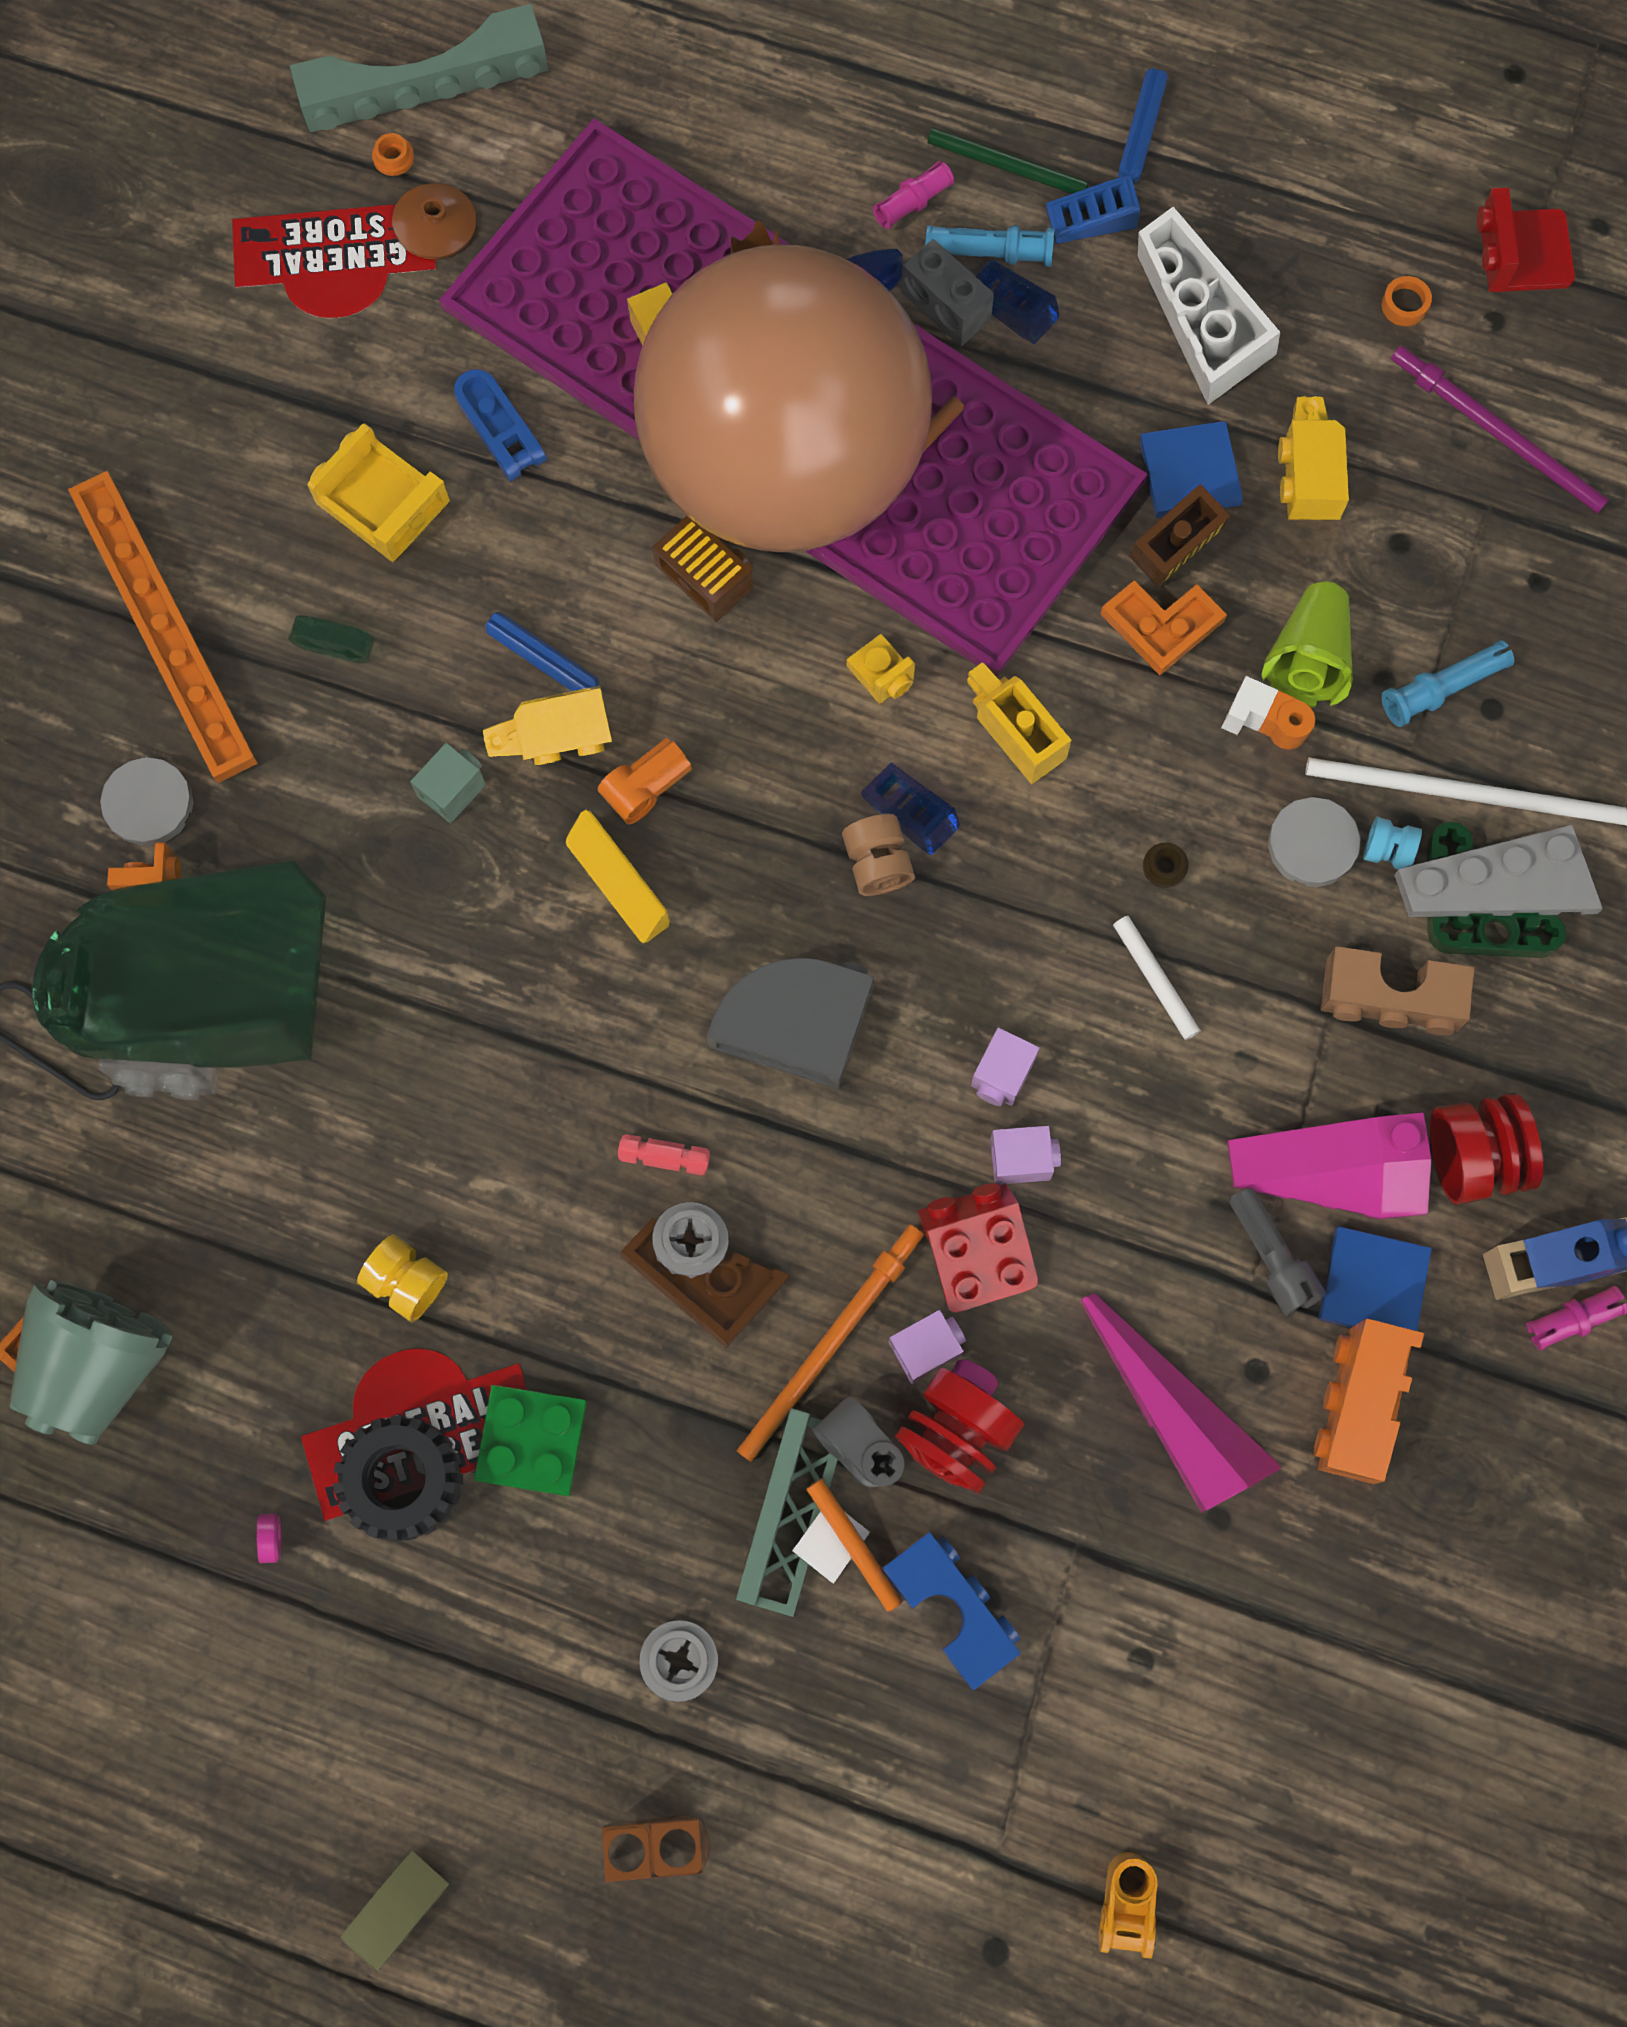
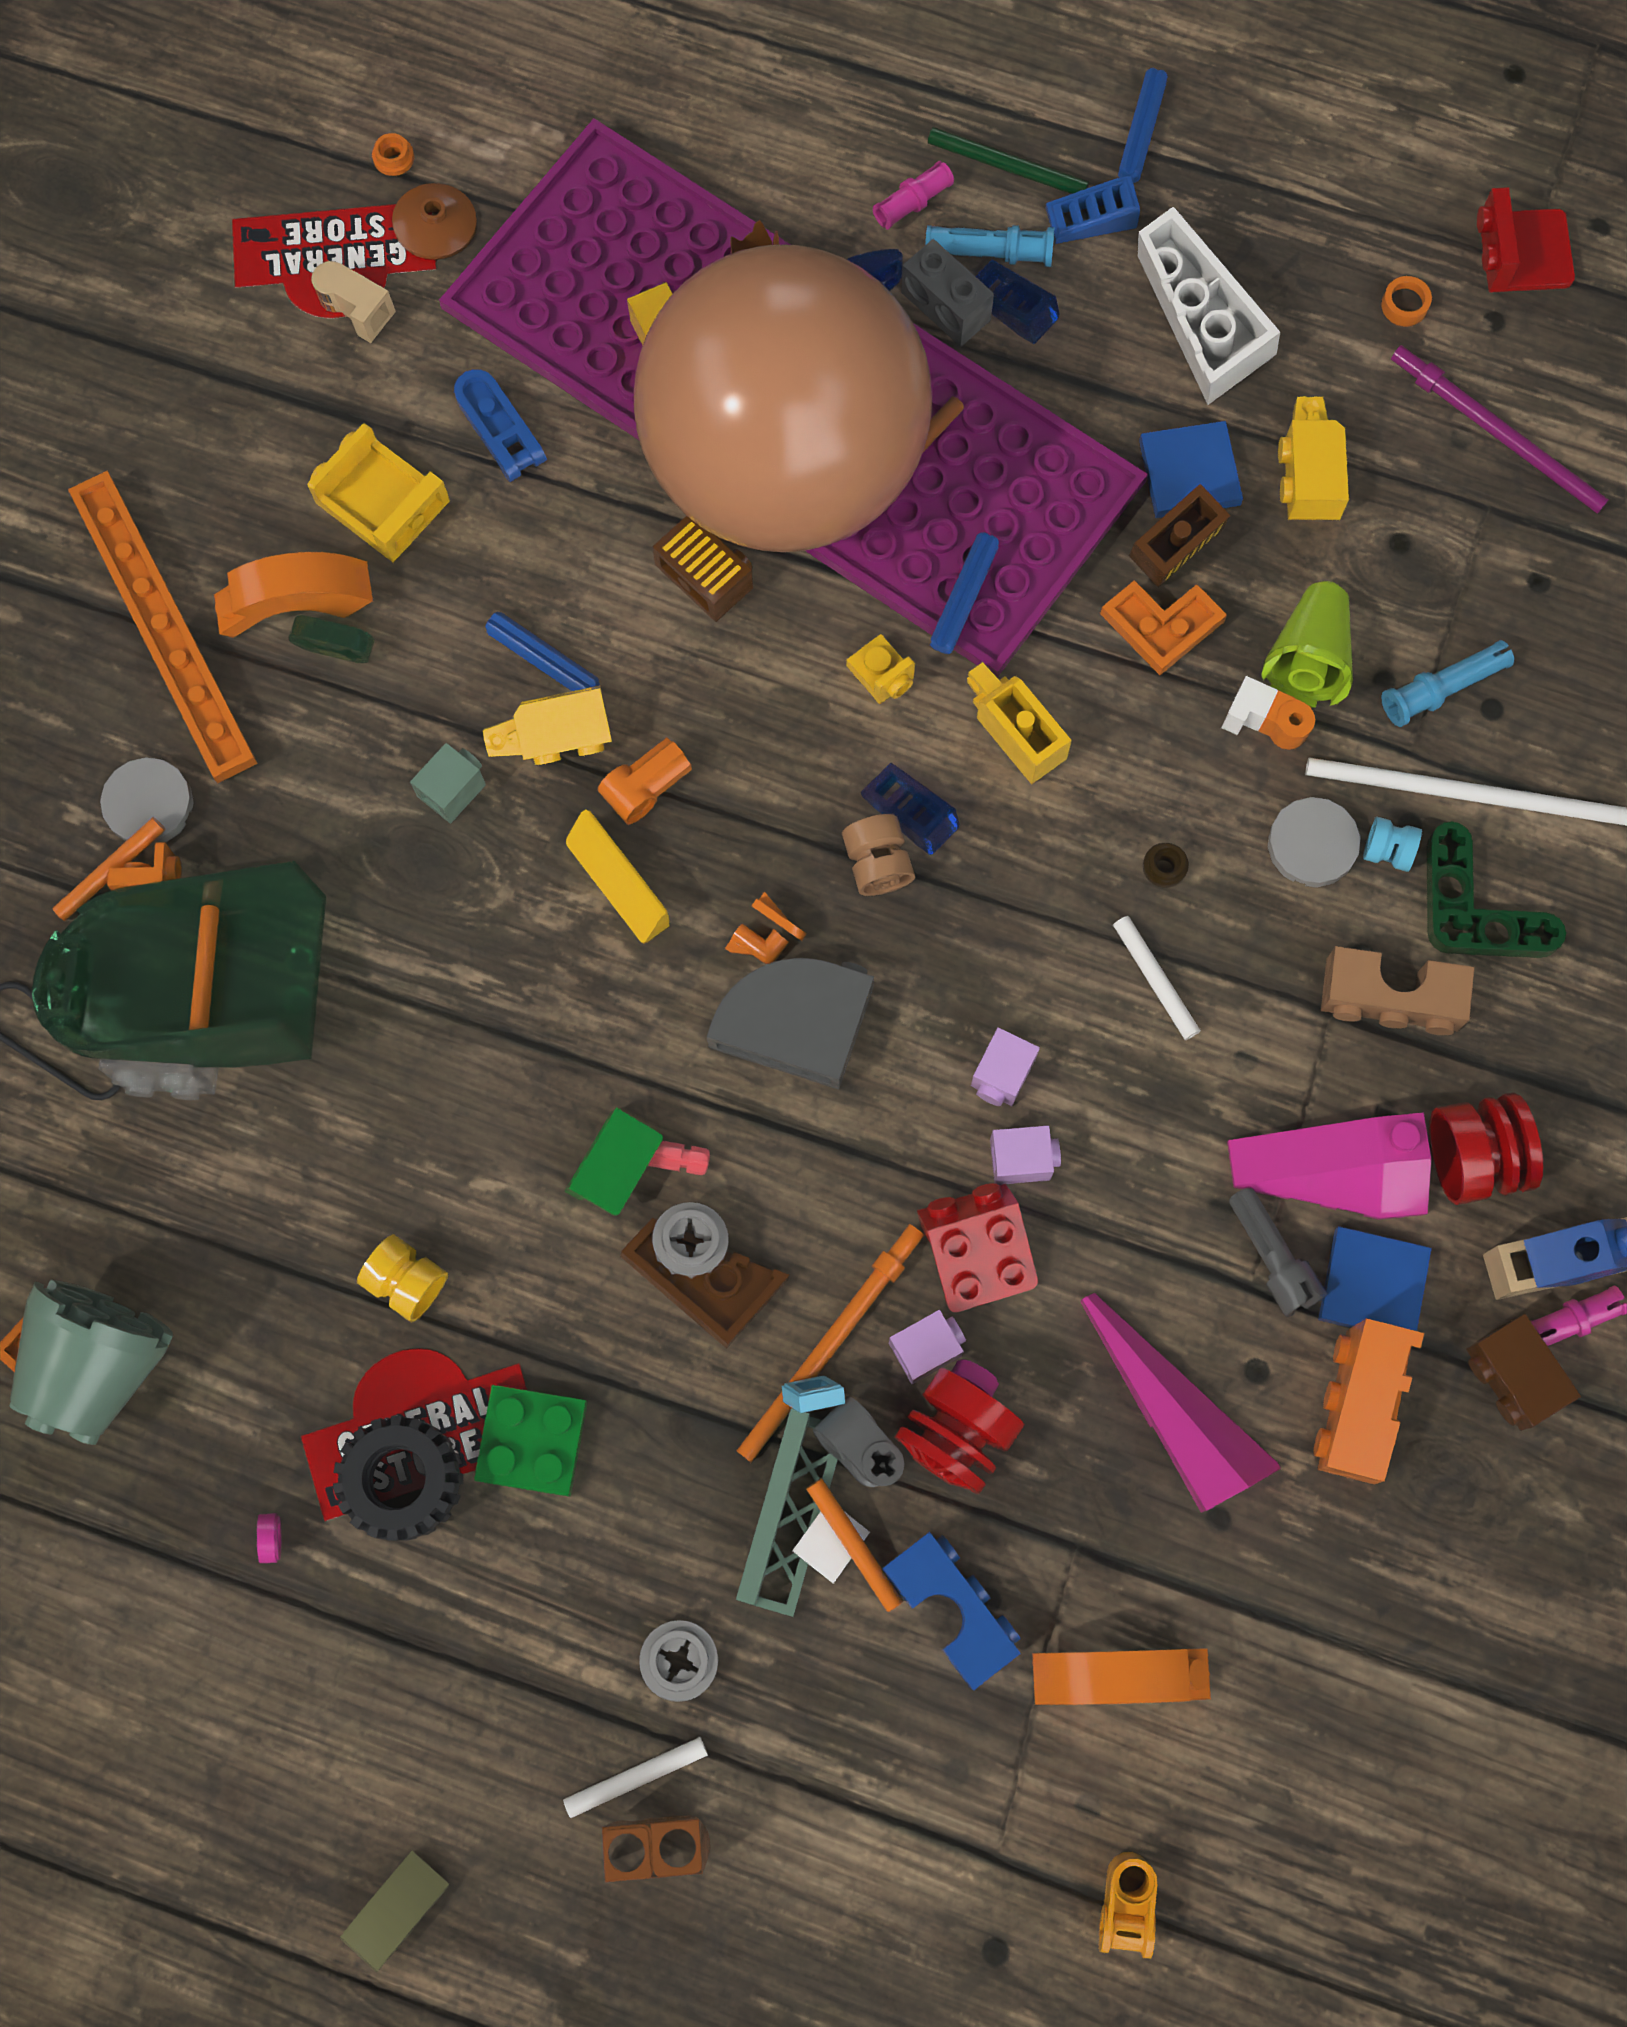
sand green arch [289,4,549,132] -> none
light grey wing [1394,825,1603,917] -> none
none -> orange bar [52,817,166,921]
none -> orange bar [189,905,220,1035]
none -> orange arch [214,552,373,638]
none -> tan leg [311,261,396,343]
none -> white piece [563,1737,708,1818]
none -> green panel [564,1107,663,1216]
none -> orange piece [725,892,807,964]
none -> medium azure tile [782,1376,845,1413]
none -> blue axle [930,532,999,654]
none -> orange arch [1032,1648,1211,1705]
none -> reddish brown brick [1466,1314,1581,1431]

